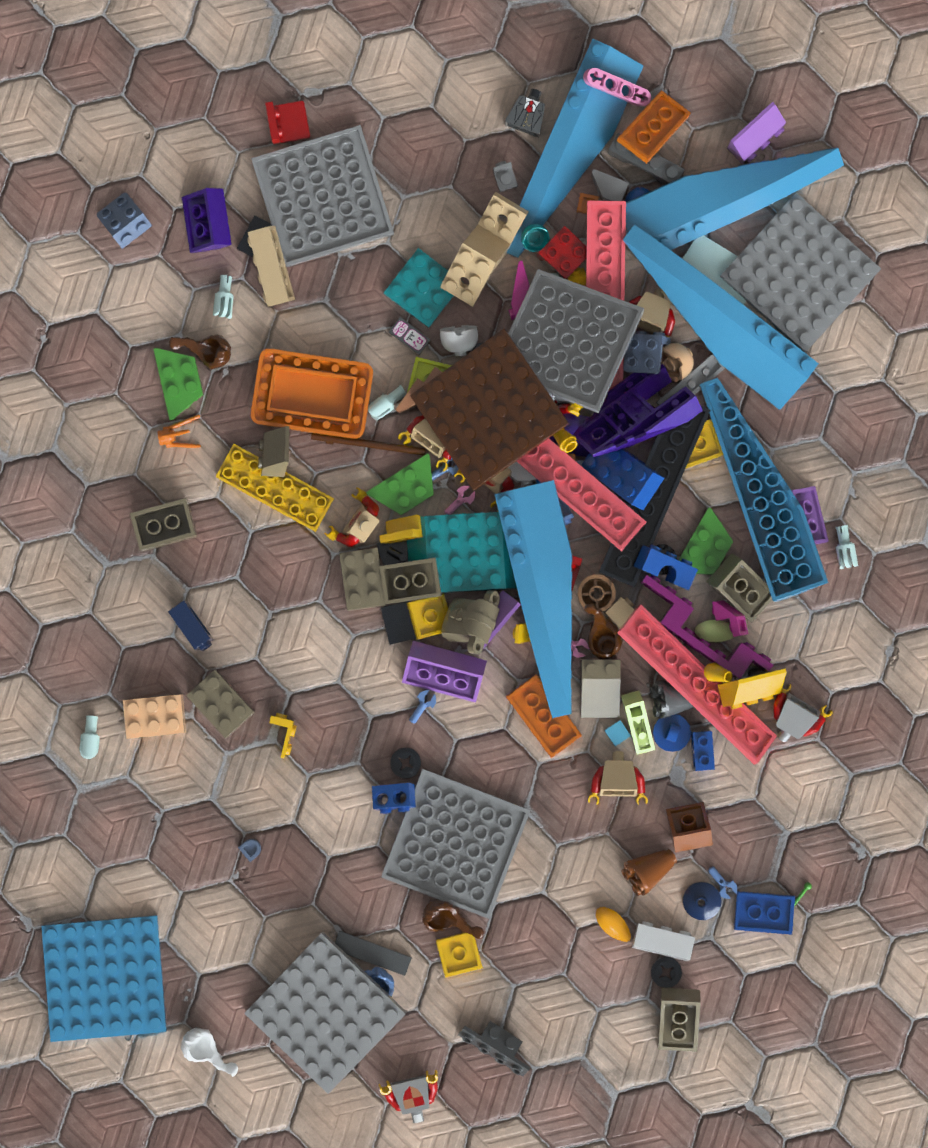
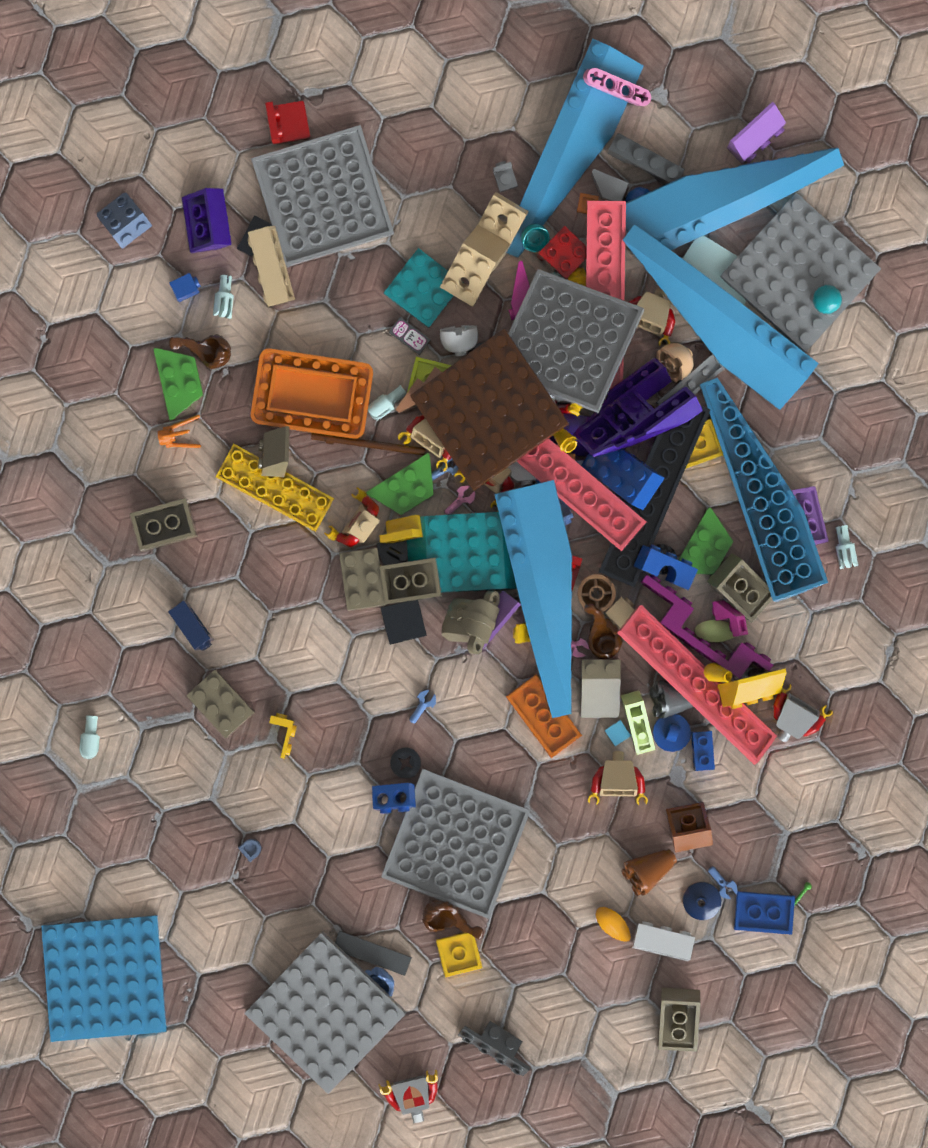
light nougat brick [123,694,186,739] -> none
white hair [181,1028,238,1076] -> none
medium lavender slope [402,641,487,703] -> none
yellow tile [407,593,448,640] -> none
dark grey torso [505,89,545,138] -> none
orange tile [617,90,691,164] -> none
sand blue bracket [623,331,671,374] -> none
black gear [651,957,682,988] -> none
none -> blue brick [169,273,201,302]
none -> teal hair [812,285,842,314]

